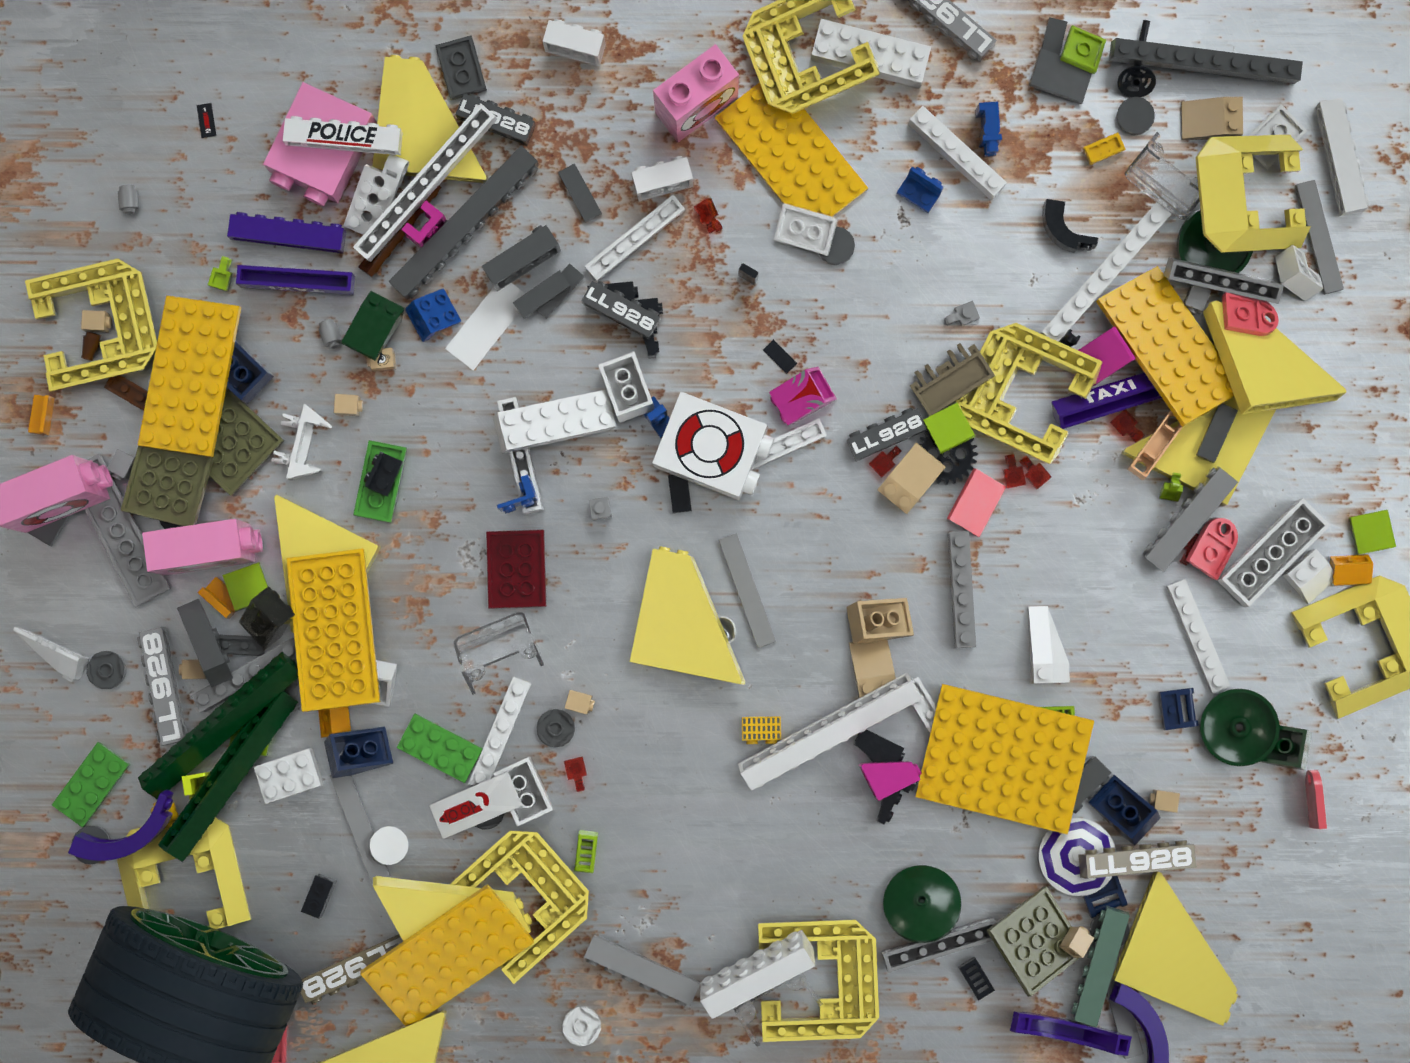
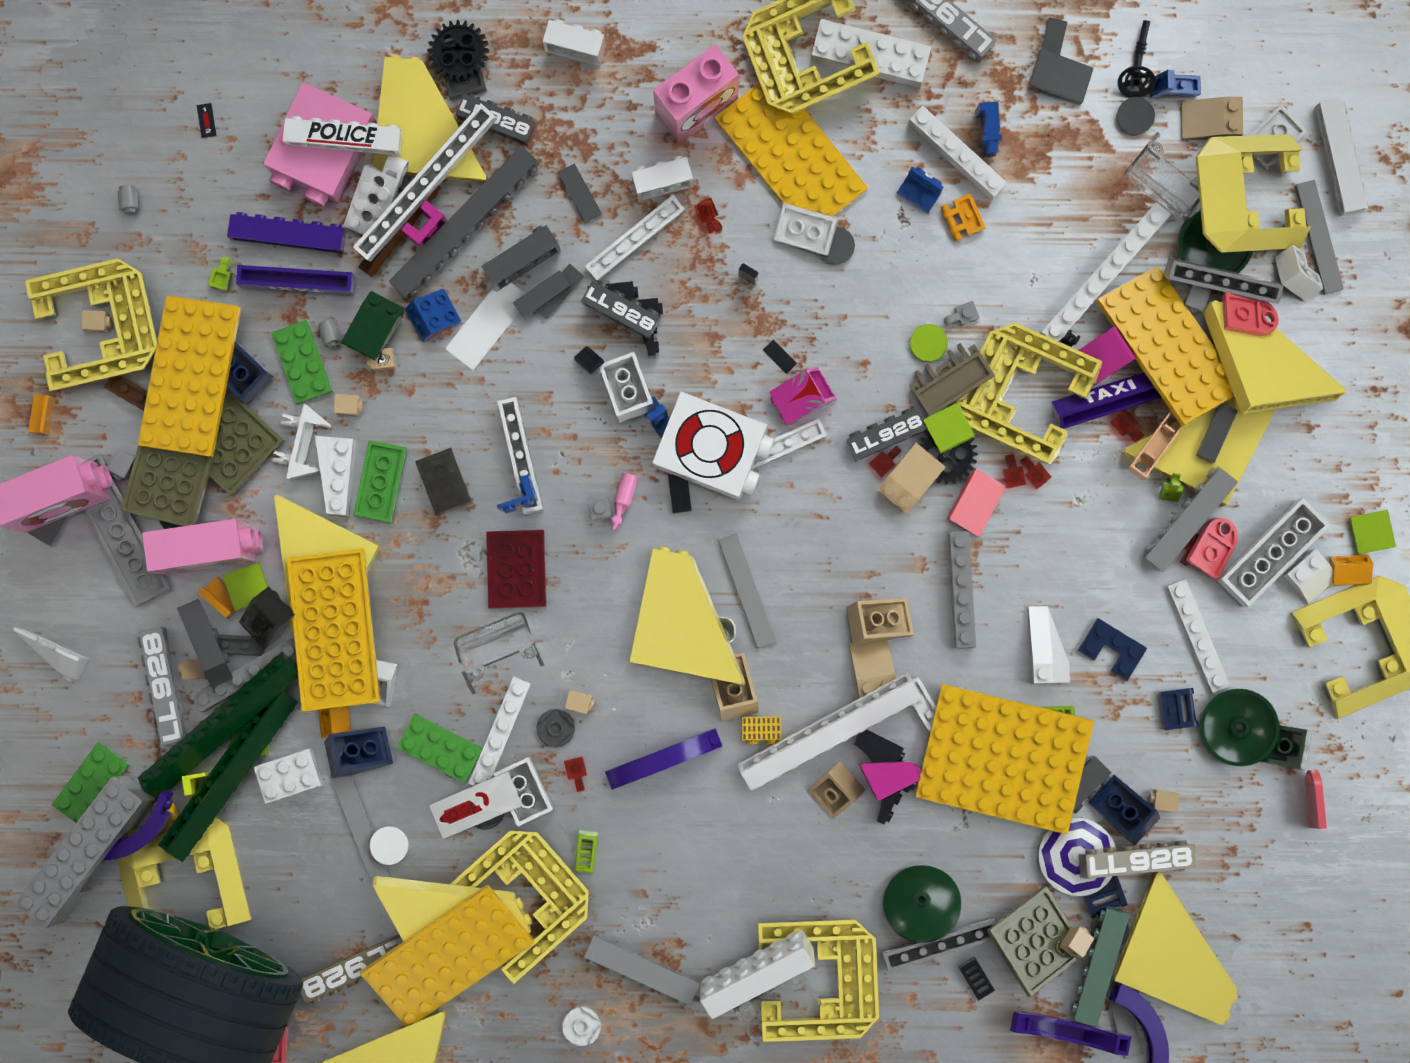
reddish brown cone [81,331,102,361] -> none
dark grey tile [86,651,126,689] -> none
black hinge [301,874,337,919] -> none
black bracket [364,451,404,497] -> none
white brick [492,389,616,454] -> none
black arch [1042,199,1098,253] -> none
lime tile [1060,25,1106,74] -> none
yellow plate [1083,132,1126,165] -> none
dark grey brick [1109,38,1303,84] -> none
none -> light grey arch [14,775,157,928]
none -> bright green plate [271,320,333,405]
none -> white wedge [315,436,356,517]
none -> clear smoke brick [415,448,473,517]
none -> black gear [427,20,490,82]
none -> black slope [574,346,604,374]
none -> dark purple arch [605,728,722,790]
none -> bright pink wheel [611,472,639,530]
none -> tan slope [711,652,759,721]
none -> tan slope [807,761,865,819]
none -> lime tile [910,324,948,362]
none -> light orange plate [941,193,986,241]
none -> dark blue plate [1077,618,1147,681]
none -> blue bracket [1149,69,1201,98]

